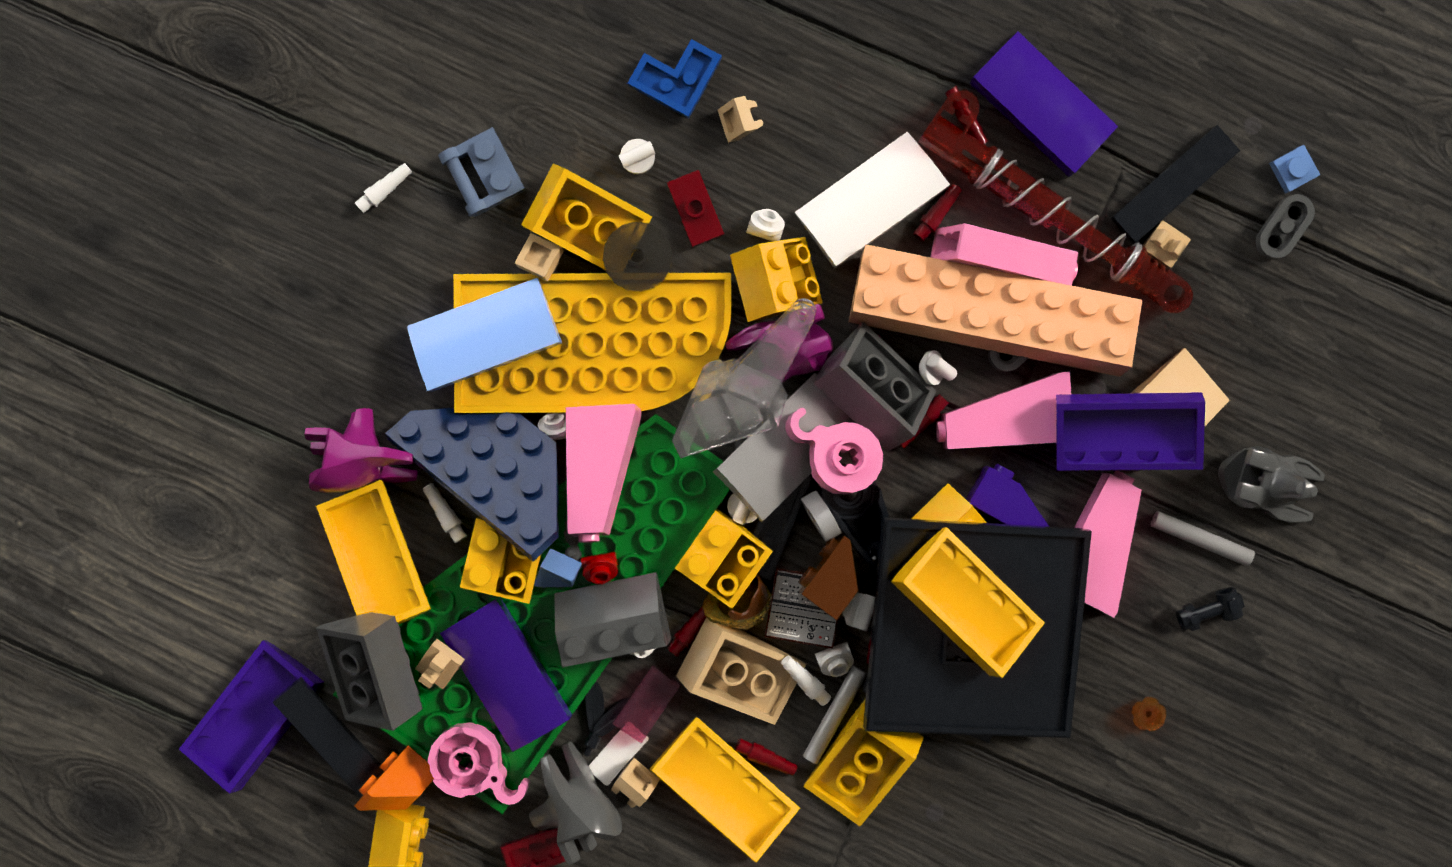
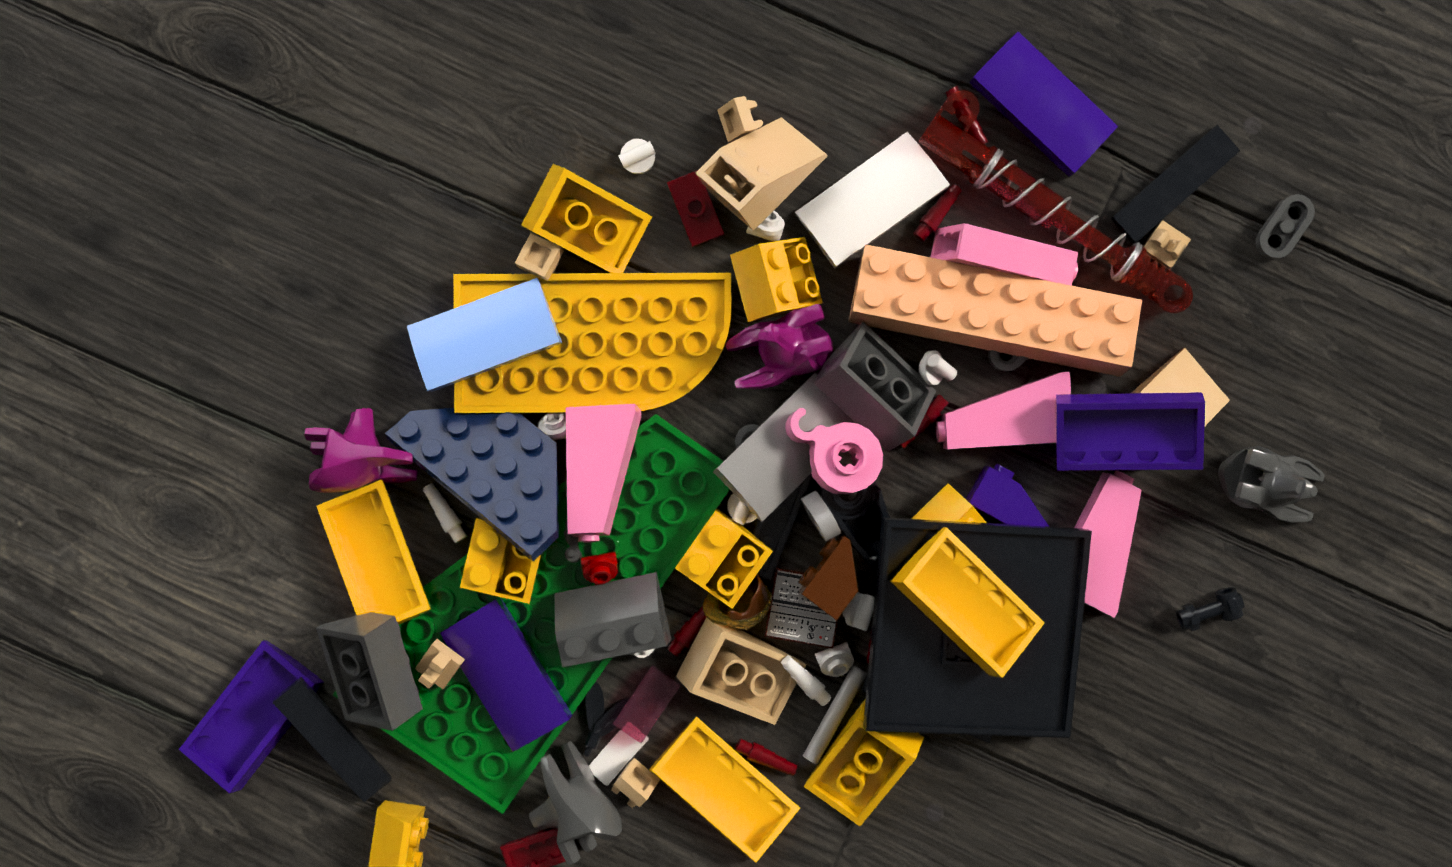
orange slope [354,745,434,811] -> none
white animal [355,163,412,213] -> none
bright pink piece [428,722,530,805] -> none
sand blue plate [438,127,526,218] -> none
medium blue slope [534,549,582,587] -> none
clear smoke plate [603,222,673,292] -> none
blue plate [627,39,722,119] -> none
clear slope [672,298,816,458] -> none
clear orange plate [1132,697,1166,731] -> none
light grey piece [1151,511,1255,567] -> none
medium blue plate [1269,145,1320,194] -> none
none -> tan slope [696,117,827,231]

